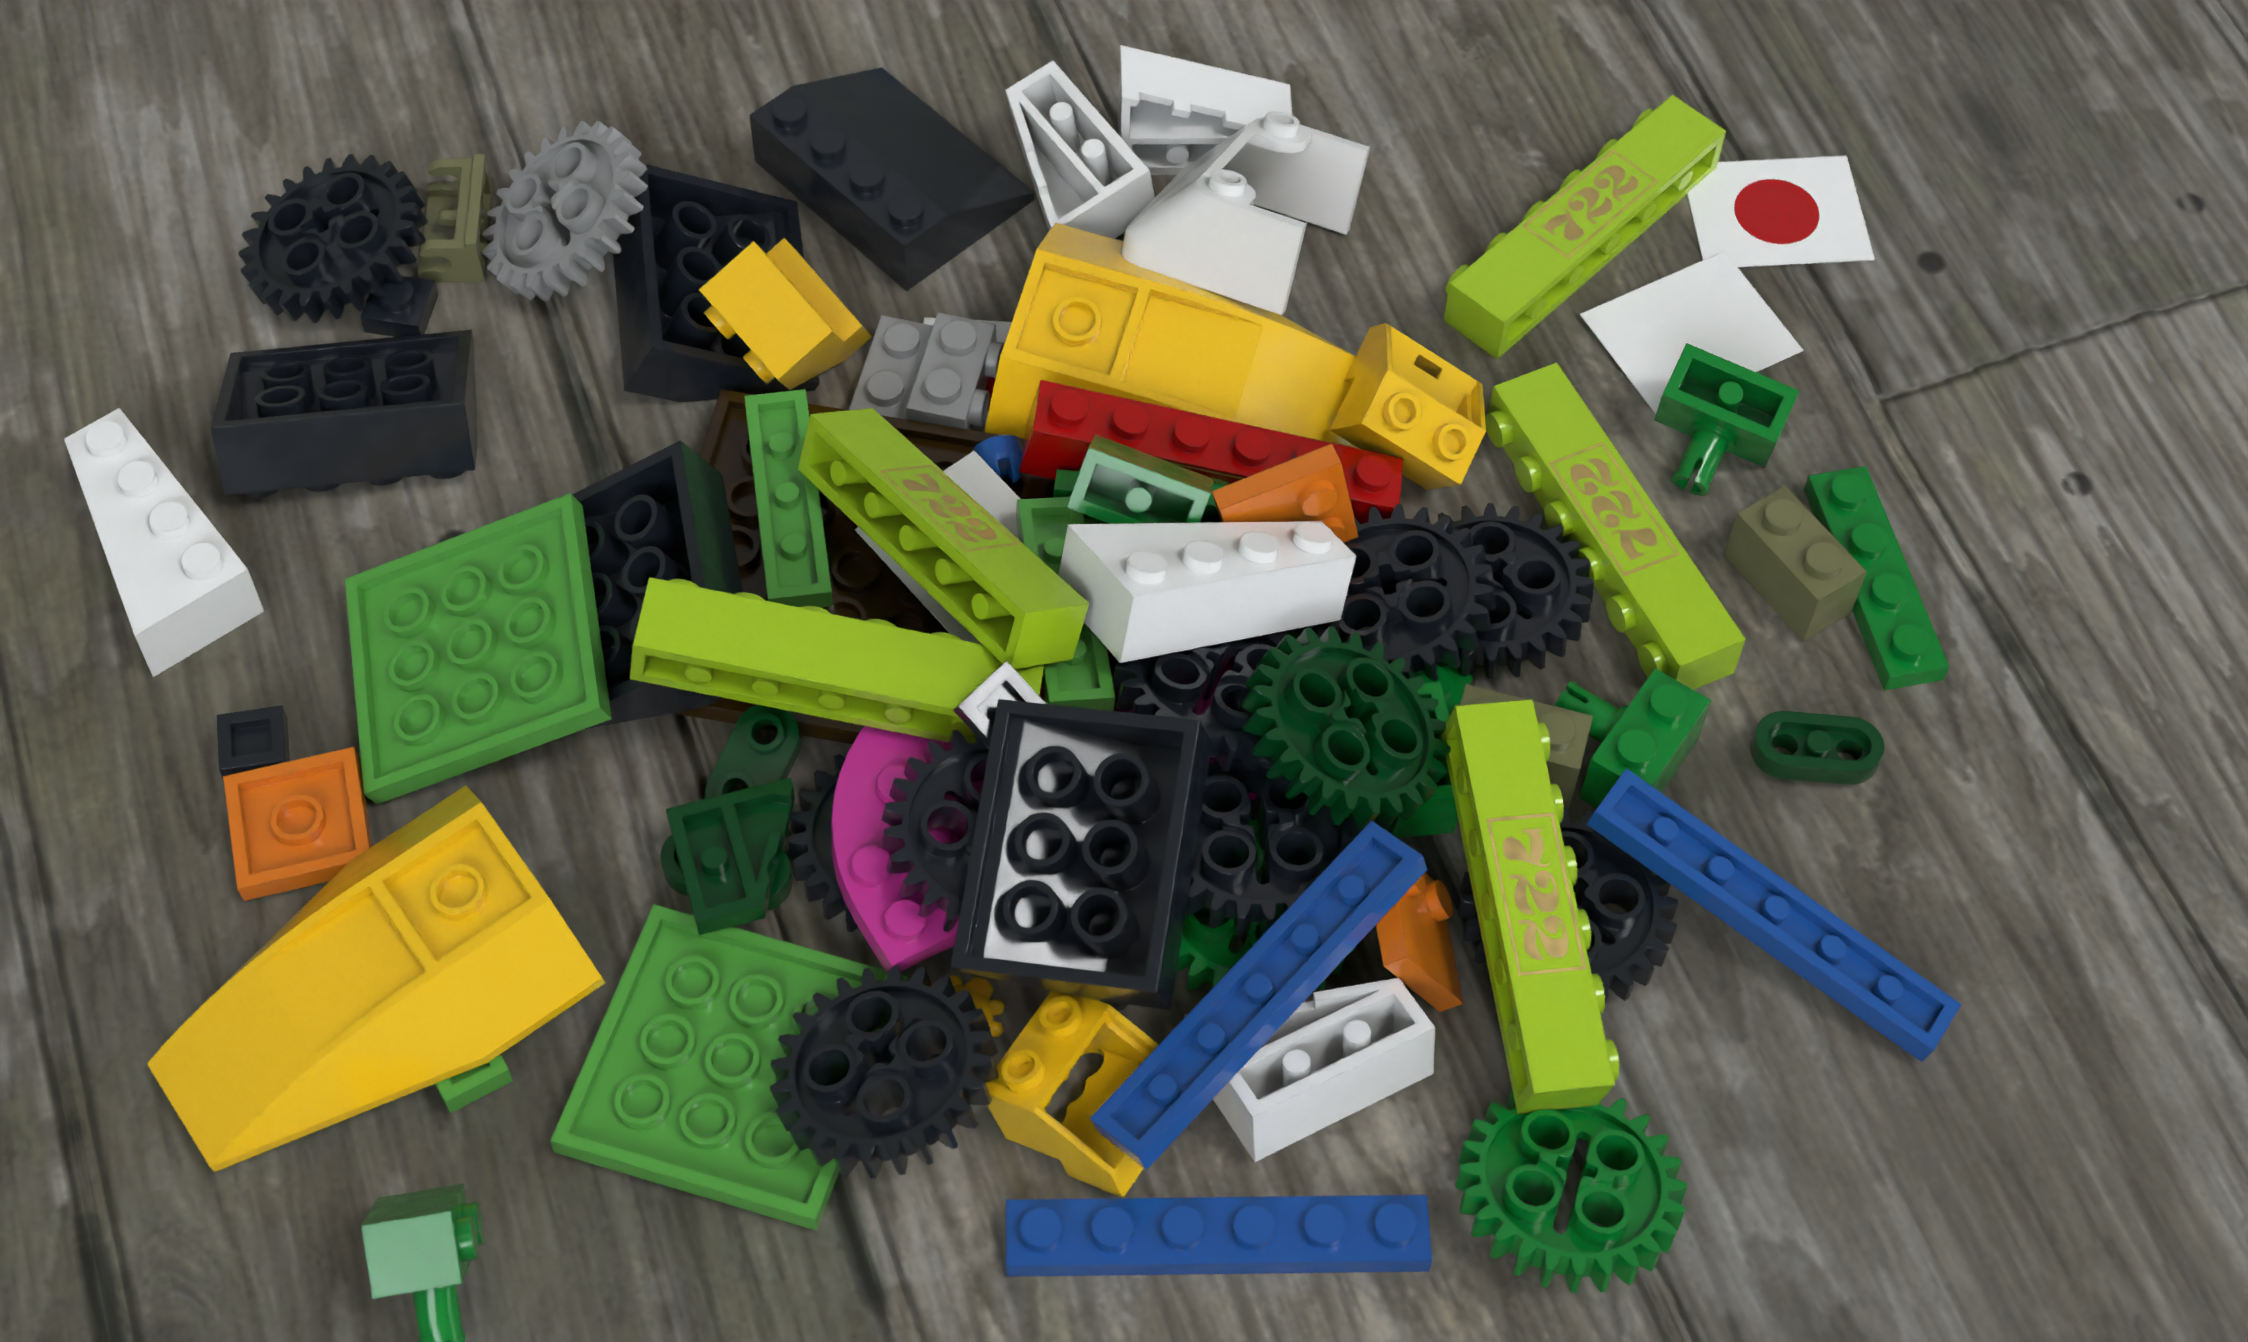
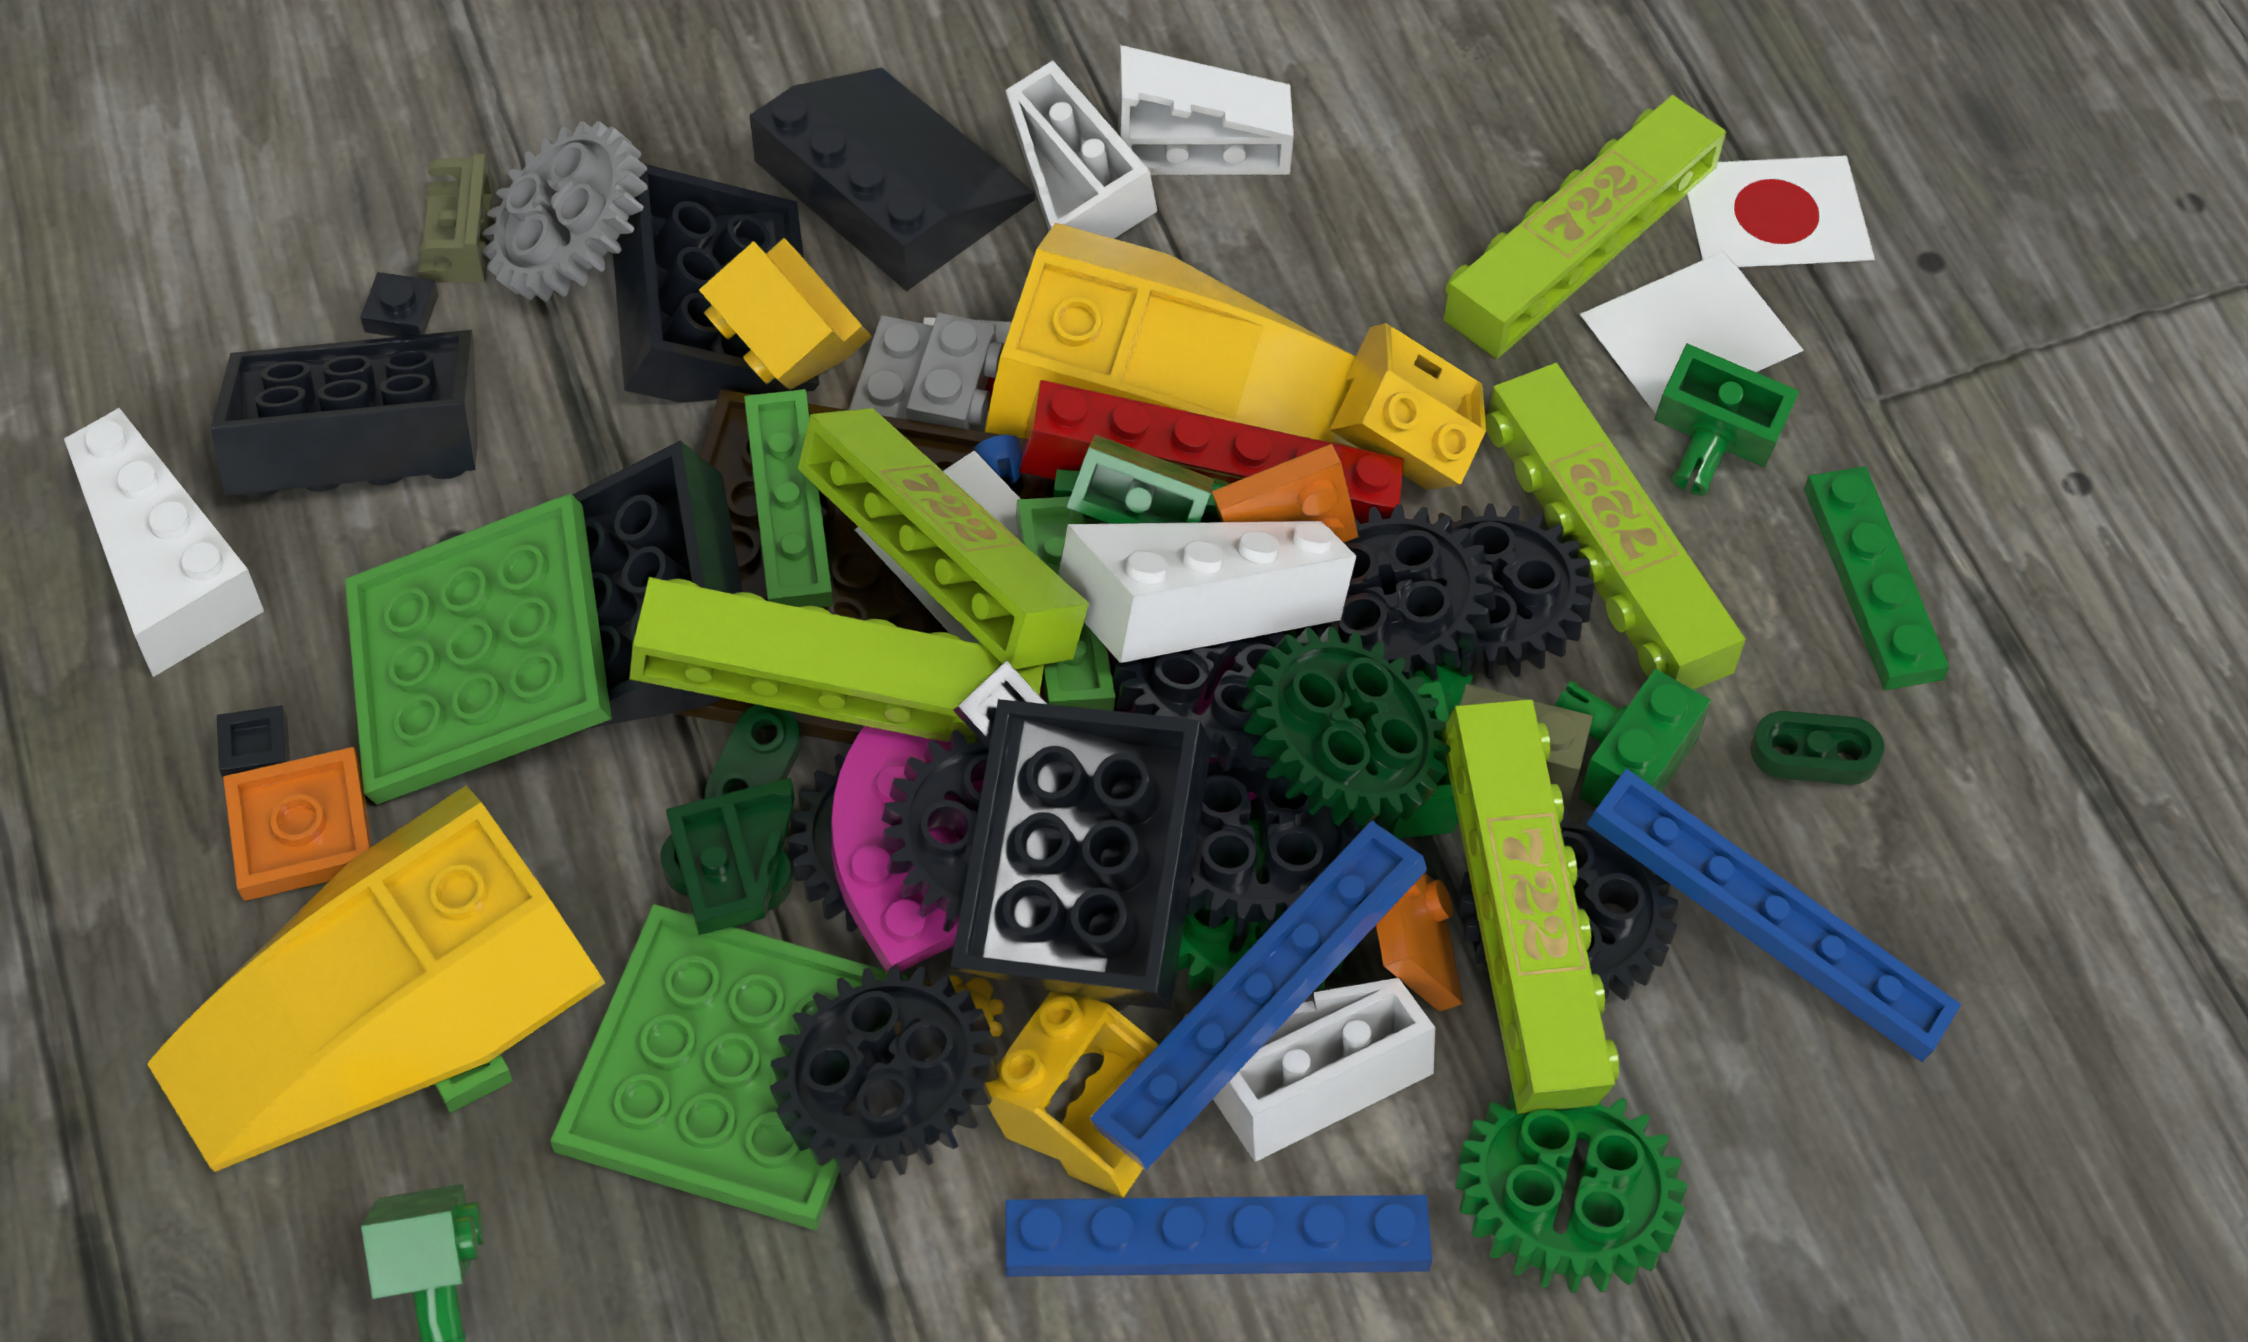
black gear [239,154,428,323] -> none
white windscreen [1121,112,1370,315] -> none
olive brick [1724,486,1867,642] -> none

